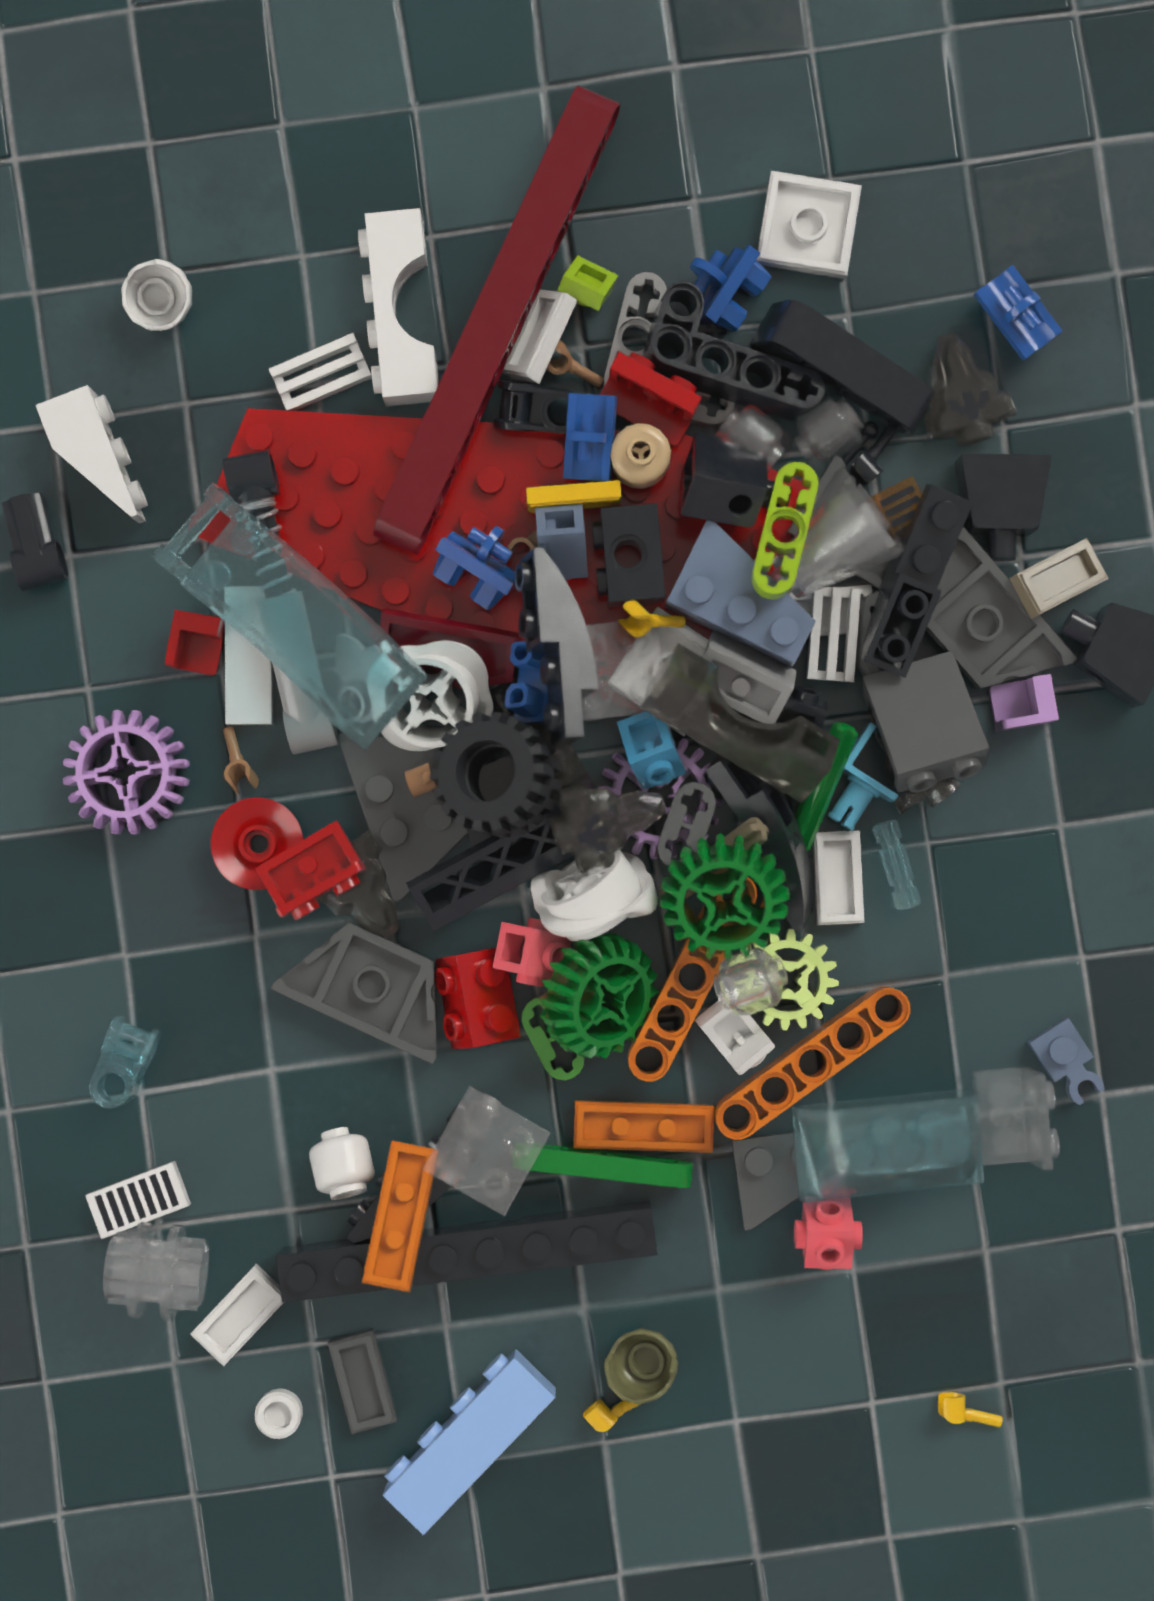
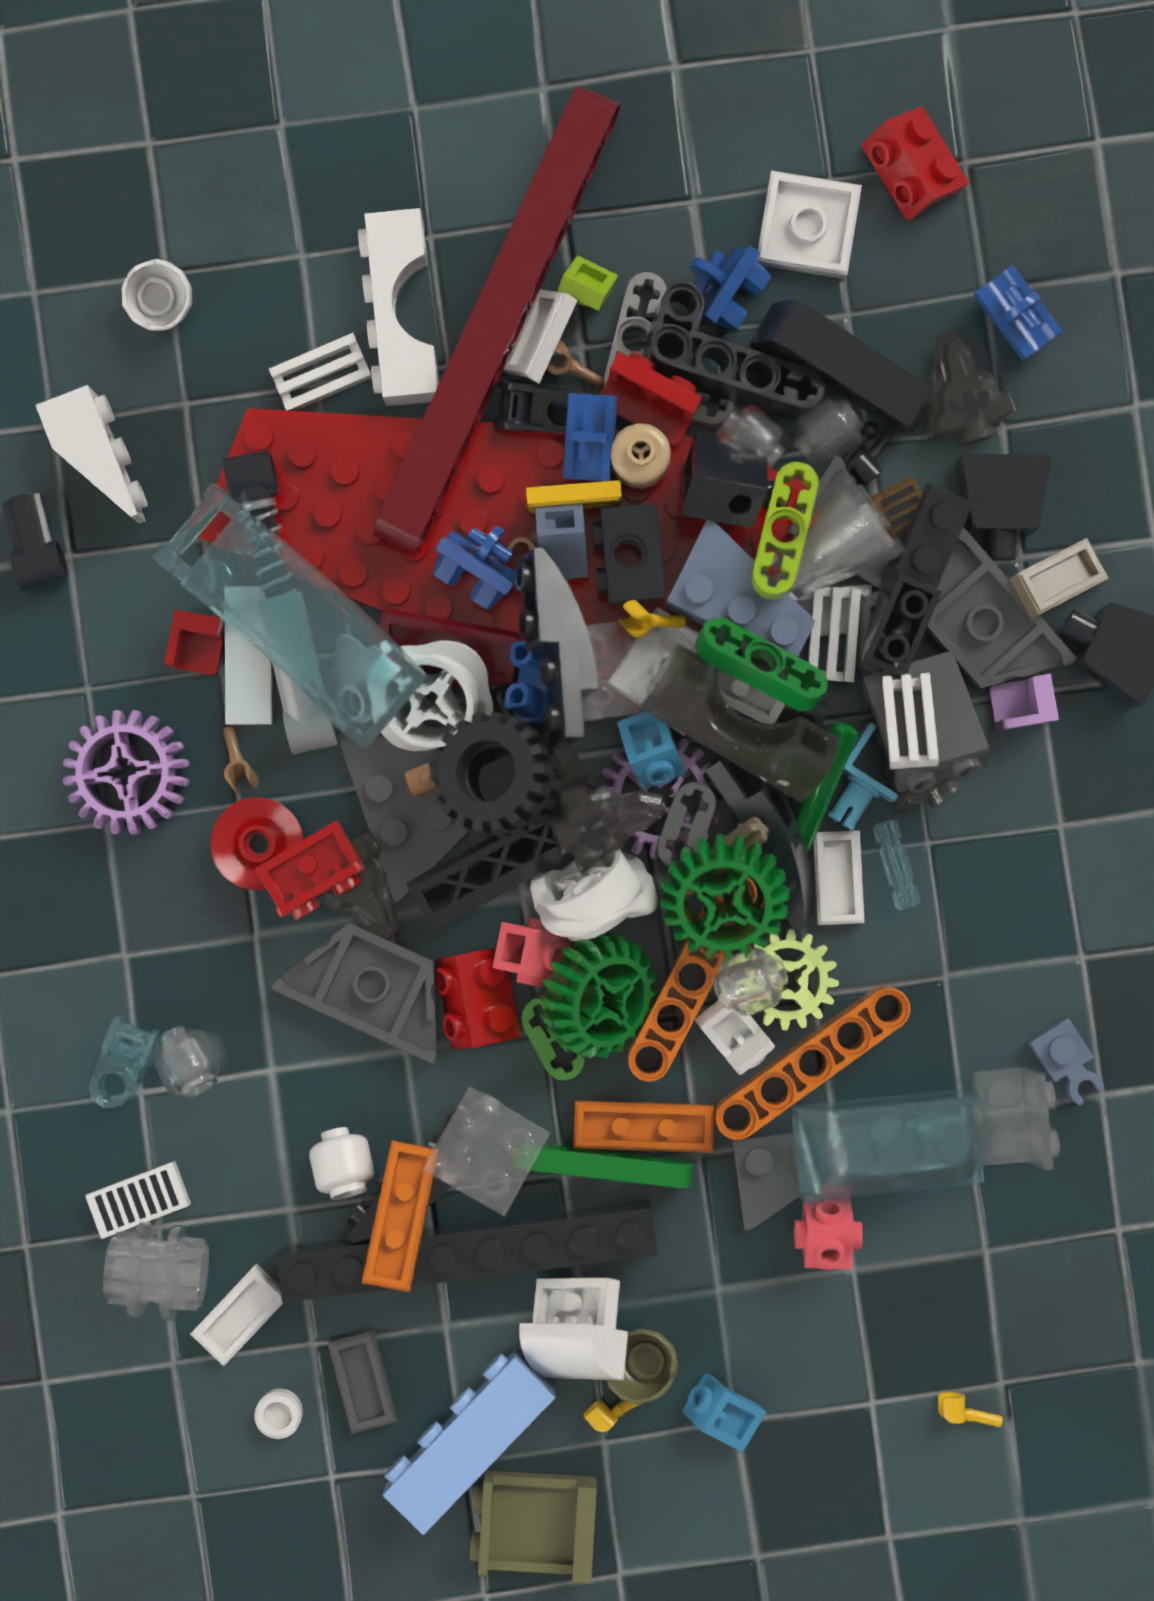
none -> clear head [151,1026,221,1099]
none -> olive panel [470,1470,597,1584]
none -> white brick [519,1278,628,1380]
none -> dark azure bracket [683,1373,767,1452]
none -> green beam [695,618,828,711]
none -> red bracket [862,106,970,221]
none -> white tile [882,673,939,769]

